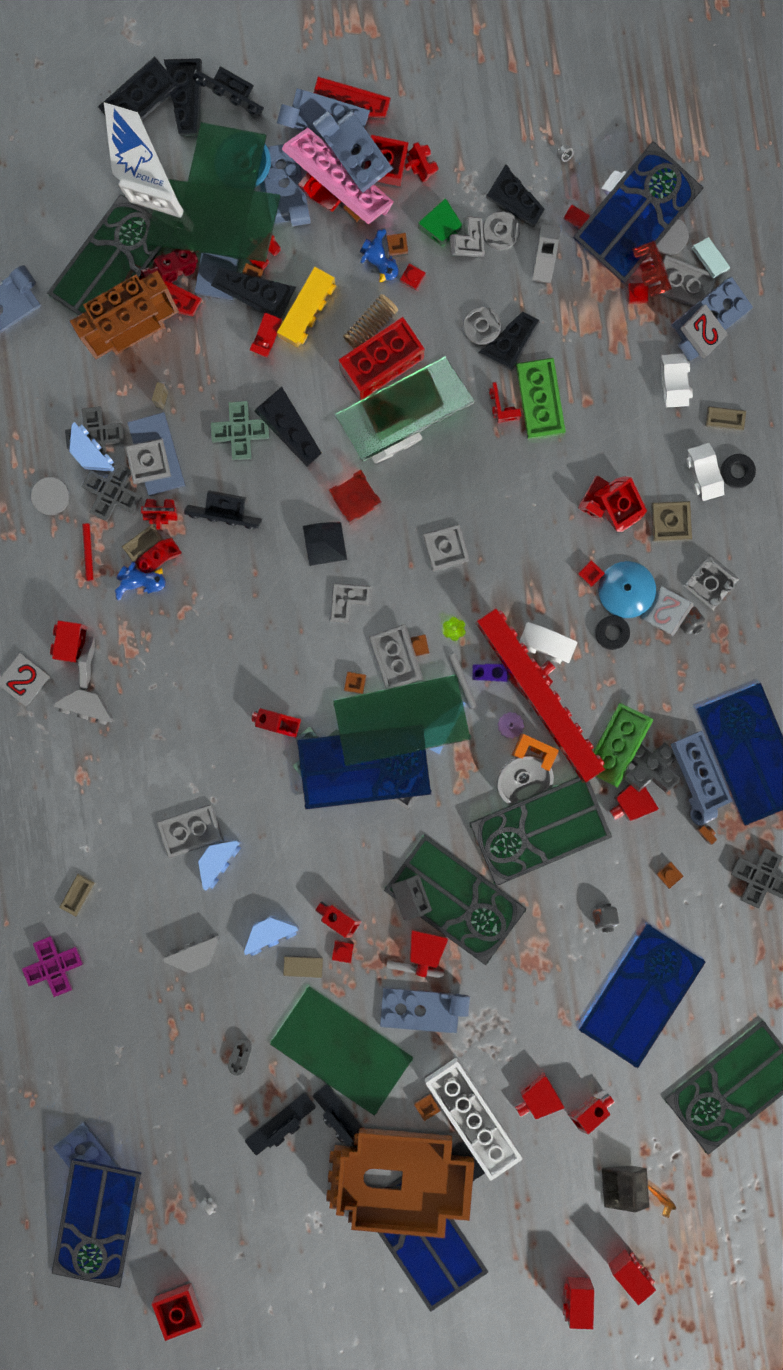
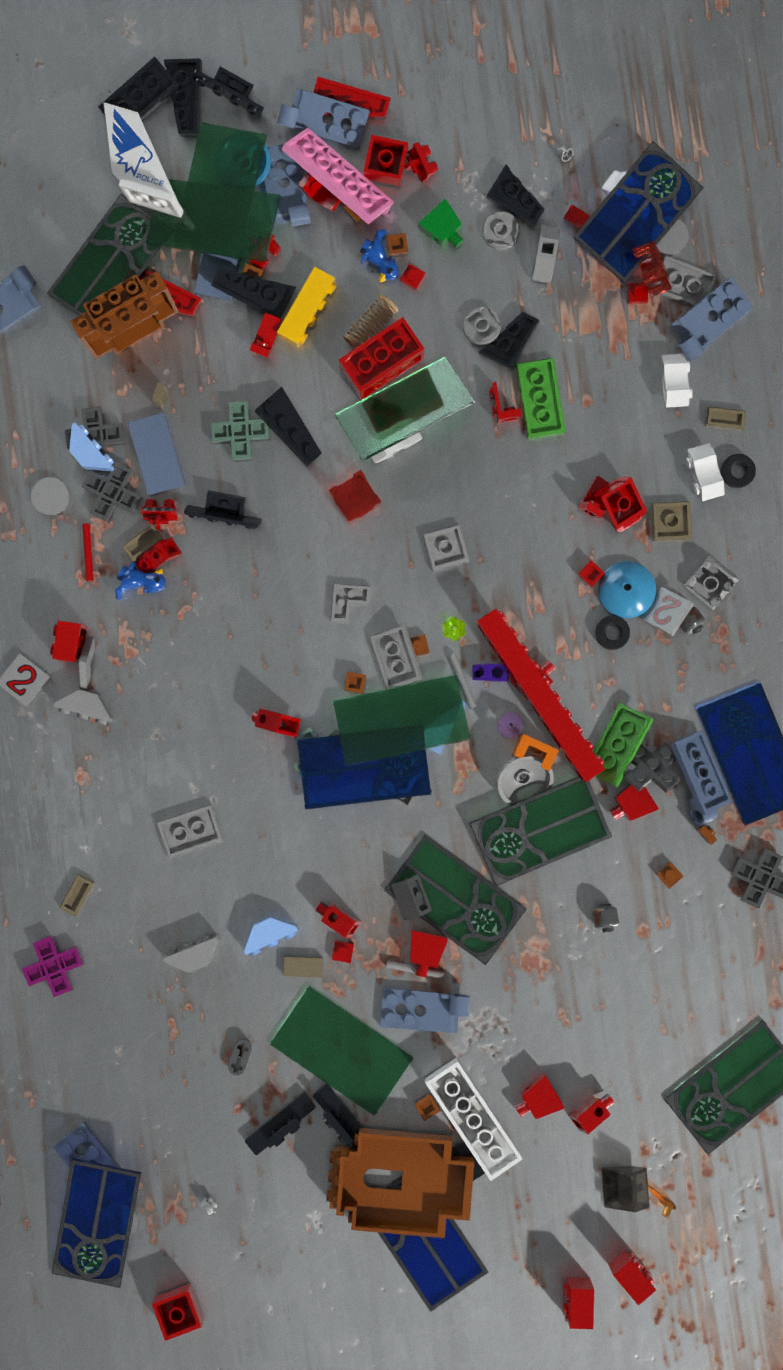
light grey tile [125,438,171,484] -> none
dark red brick [141,246,198,283] -> none
light blue slope [198,840,241,891] -> none
black slope [303,522,347,566] -> none
sand blue hinge [313,110,393,192] -> none
light grey tile [450,216,485,257] -> none
white brick [519,622,577,664] -> none
clear blue piece [579,924,706,1068] -> none
light grey tile [680,304,728,359] -> none
light aqua tile [692,237,730,278] -> none

